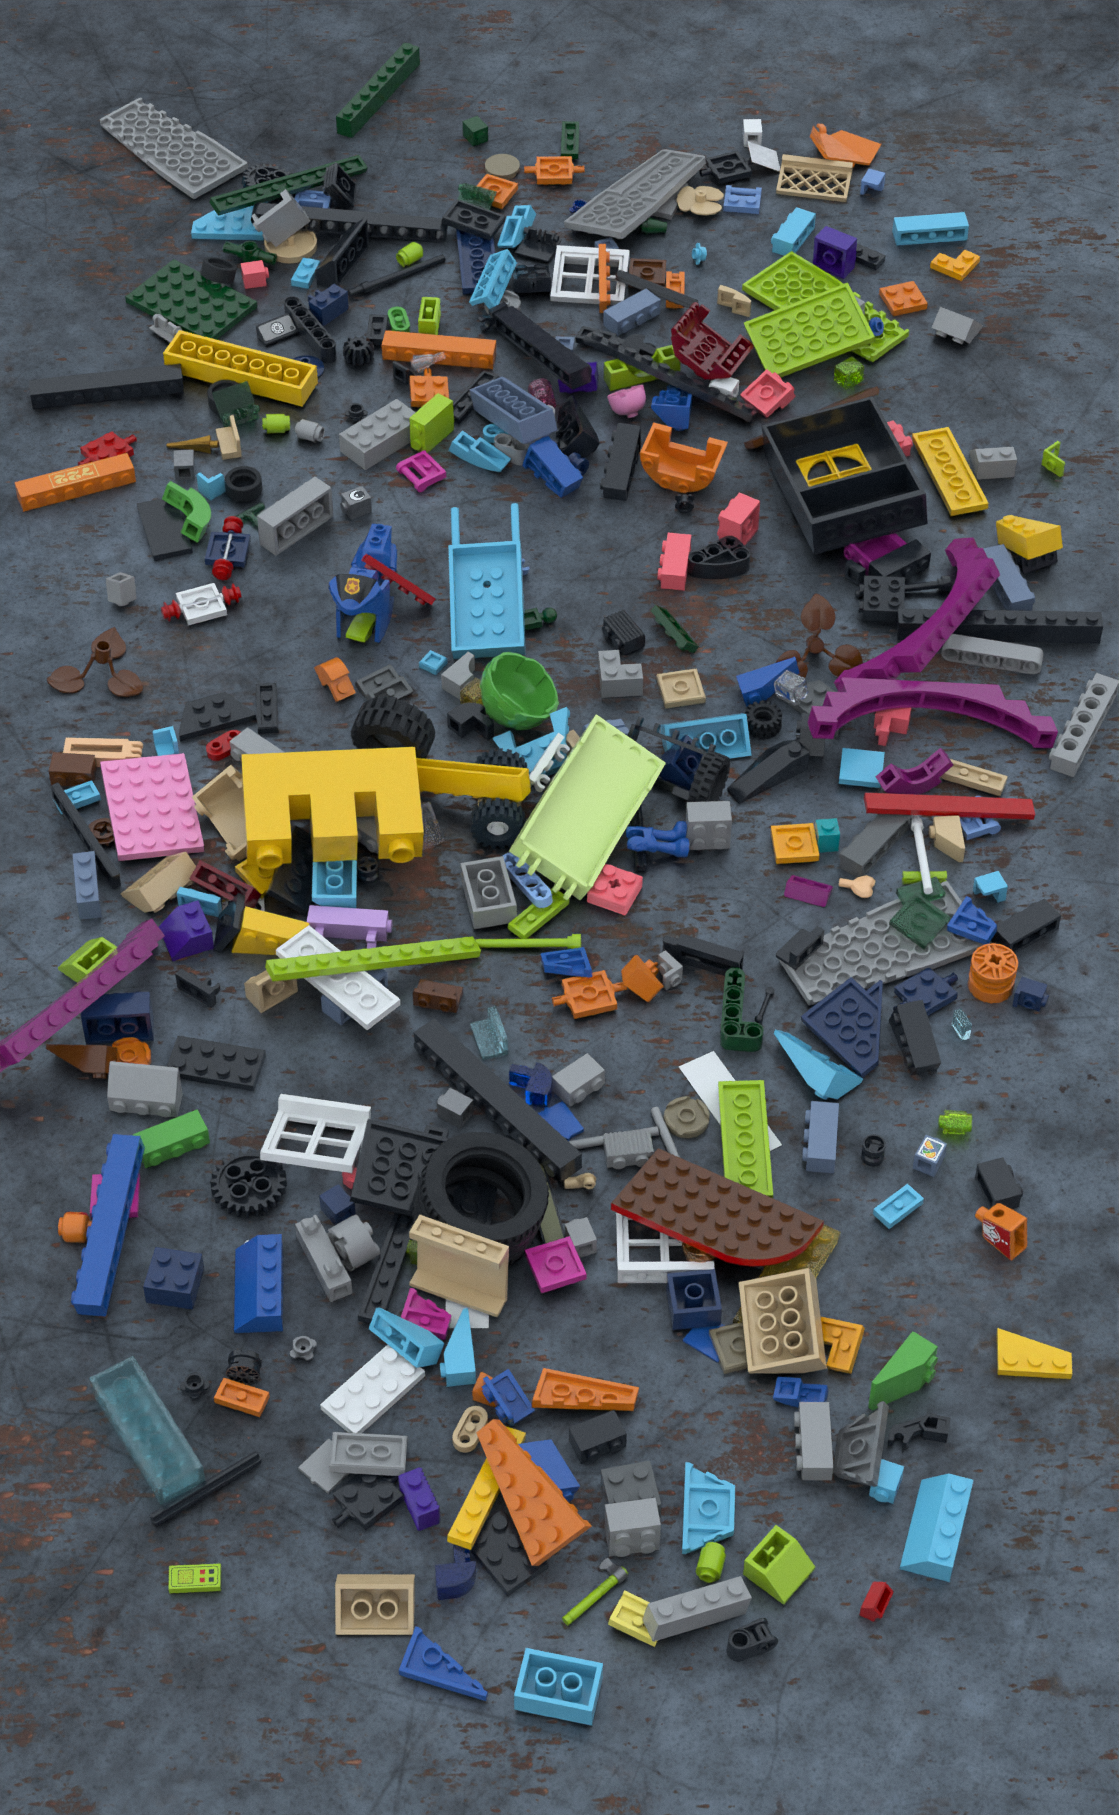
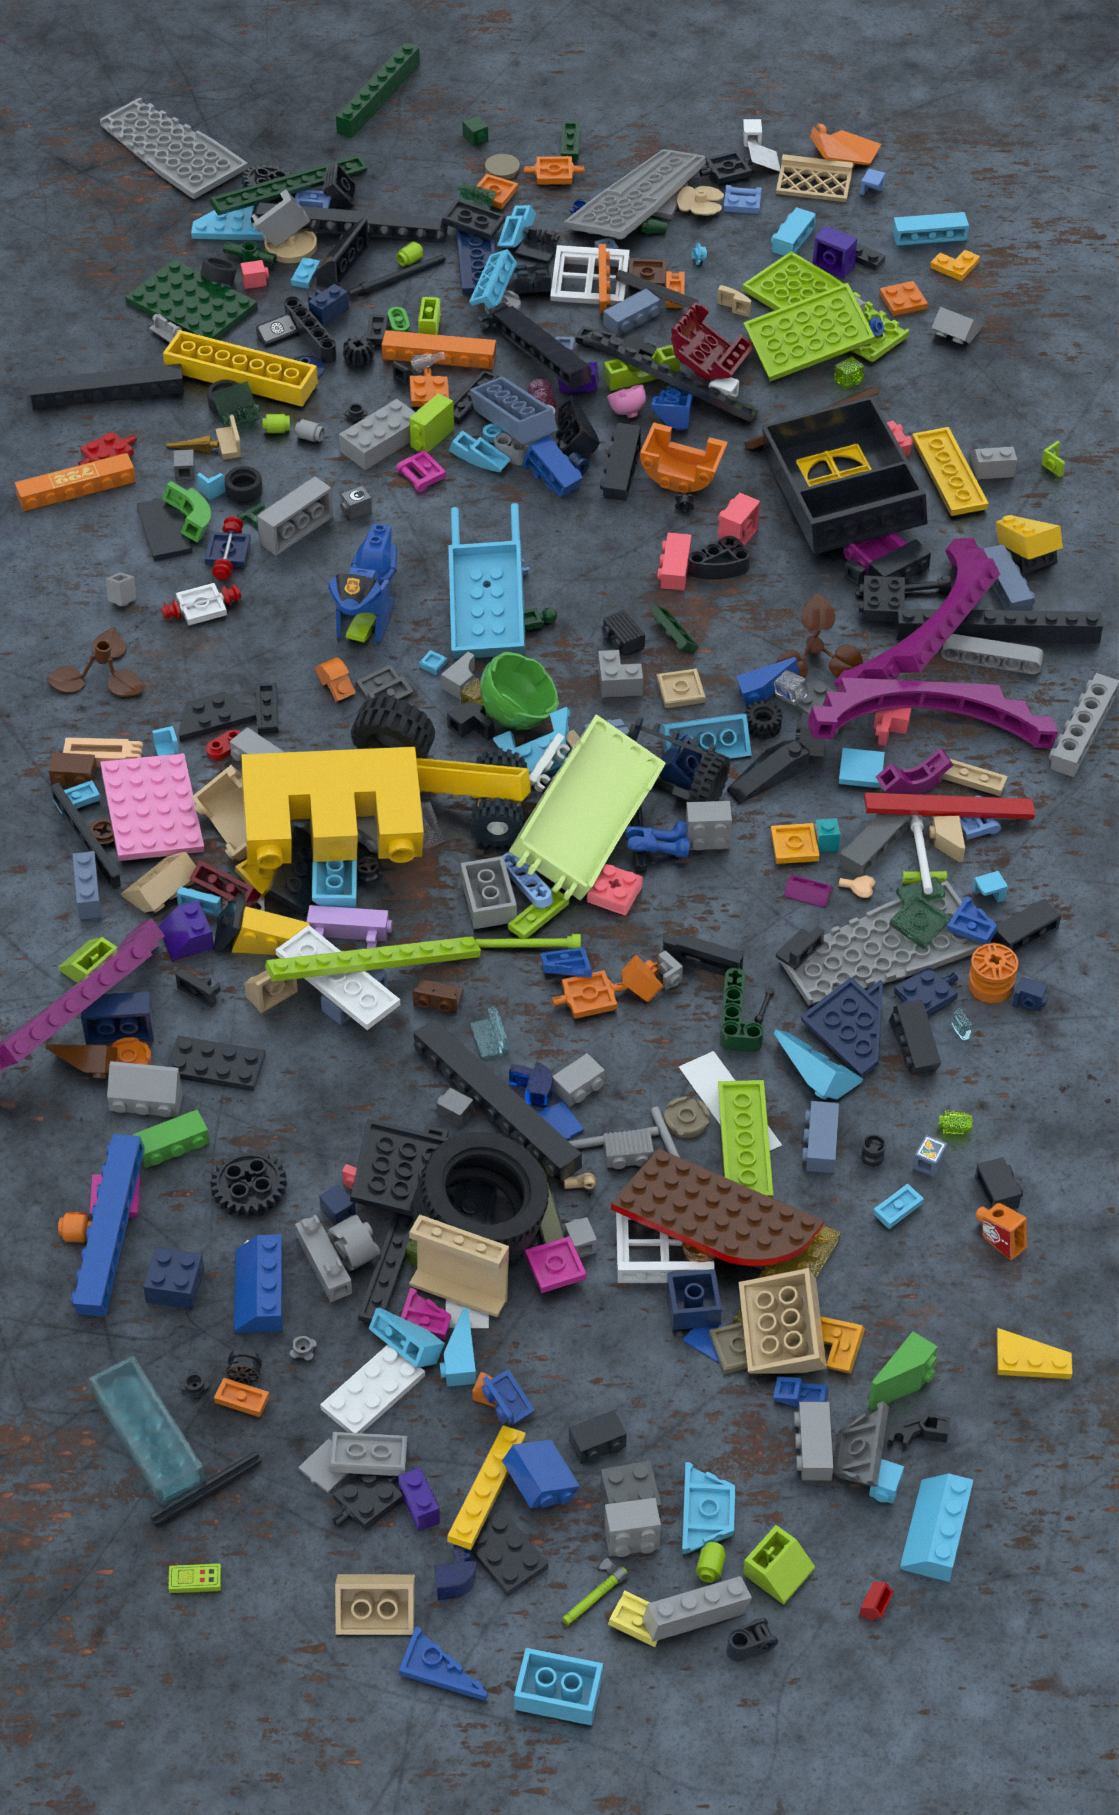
white window [260,1094,371,1173] -> none
red plate [361,554,436,605] -> none
tan plate [452,1406,488,1453] -> none
orange wing [476,1419,592,1566] -> none
orange wing [532,1368,639,1411] -> none
coral plate [740,369,796,418] -> none

